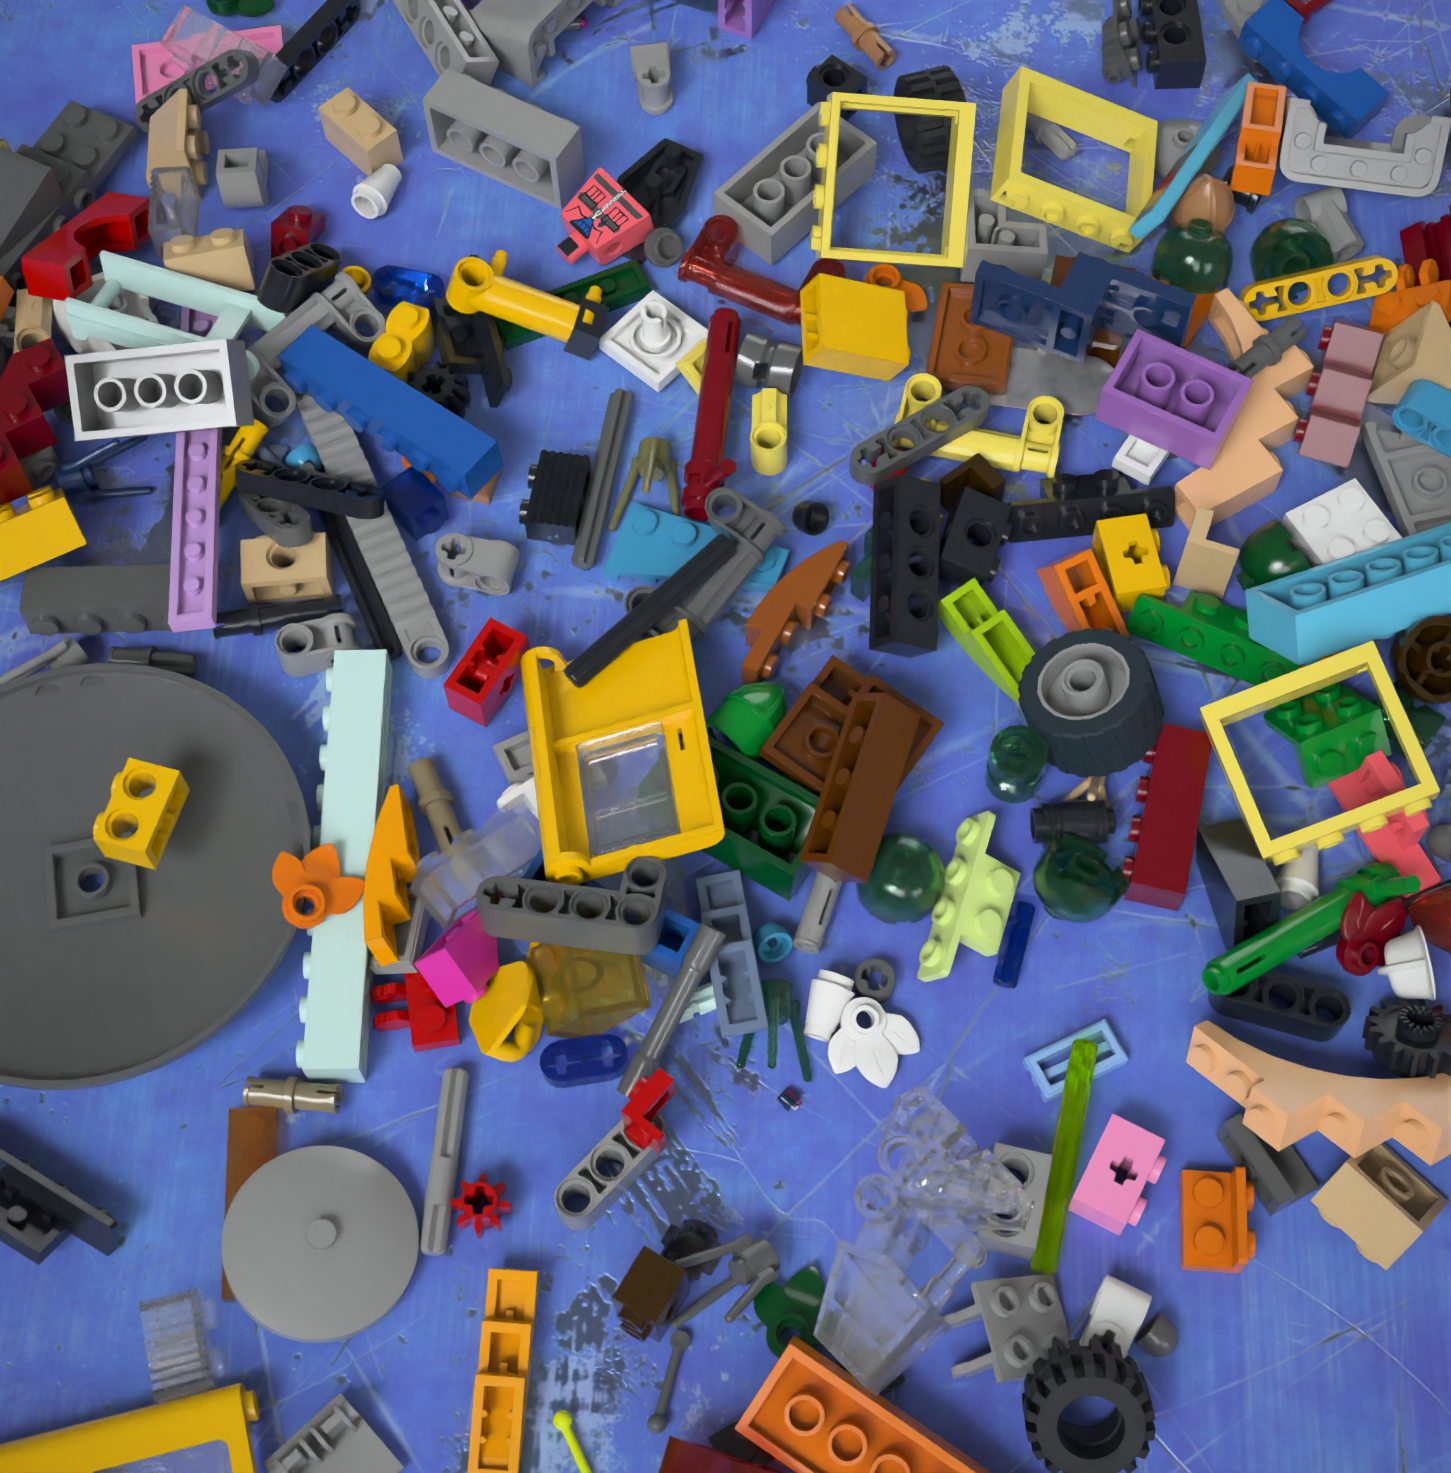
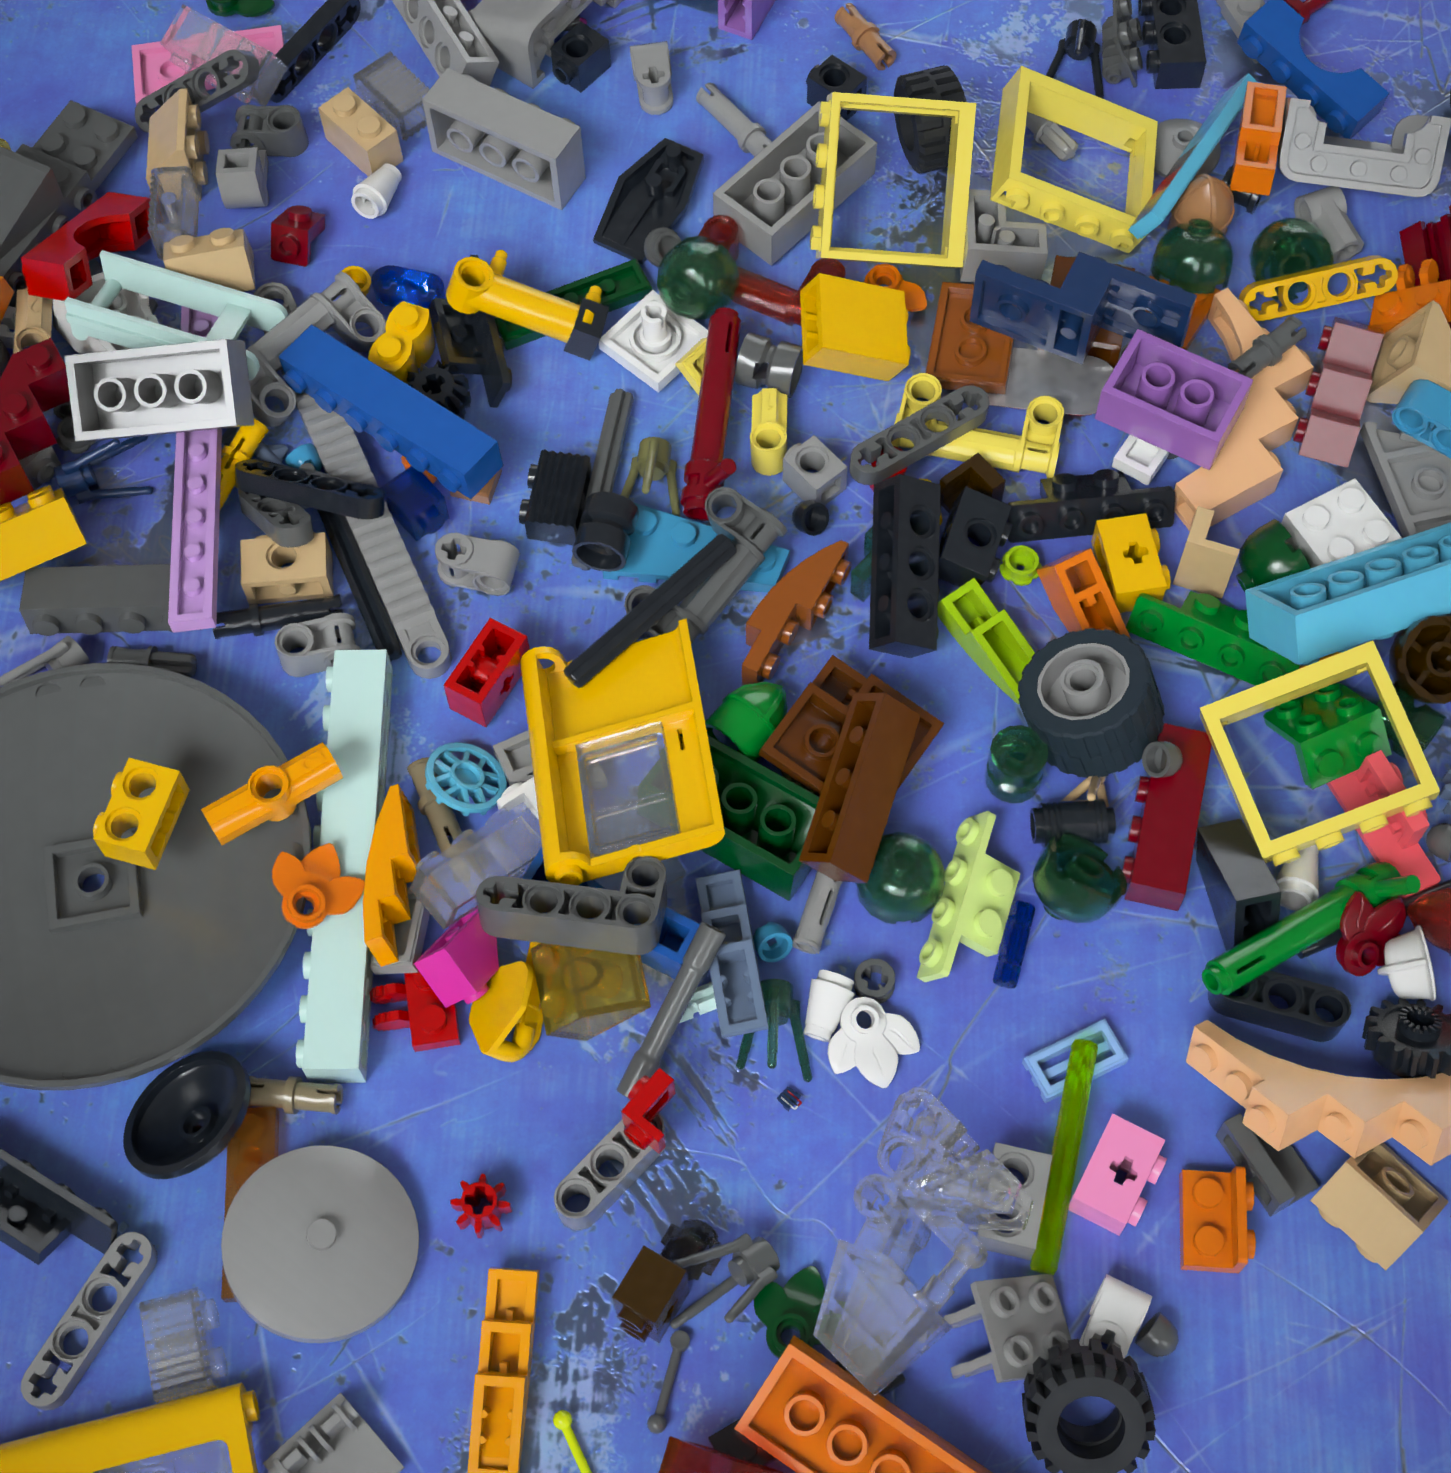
black beam [257,242,342,313] -> none
light grey axle [419,1068,469,1256] -> none
clear blue beam [540,1034,629,1088] -> none
coral torso [556,167,654,265] -> none
none -> light grey beam [21,1232,157,1411]
none -> dark grey plate [57,415,96,454]
none -> black dish [123,1051,251,1179]
none -> light orange piece [201,742,343,846]
none -> dark grey piece [230,105,309,157]
none -> clear brick [353,51,430,141]
none -> medium azure wheel [425,742,507,816]
none -> black brick [550,21,611,93]
none -> black wheel [572,491,639,572]
none -> clear green cylinder [657,236,739,320]
none -> light grey pin [696,83,772,157]
none -> light grey brick [782,435,847,505]
none -> lime plate [1000,545,1042,586]
none -> black plant [1046,19,1104,99]
none -> dark grey hinge [1142,741,1183,778]

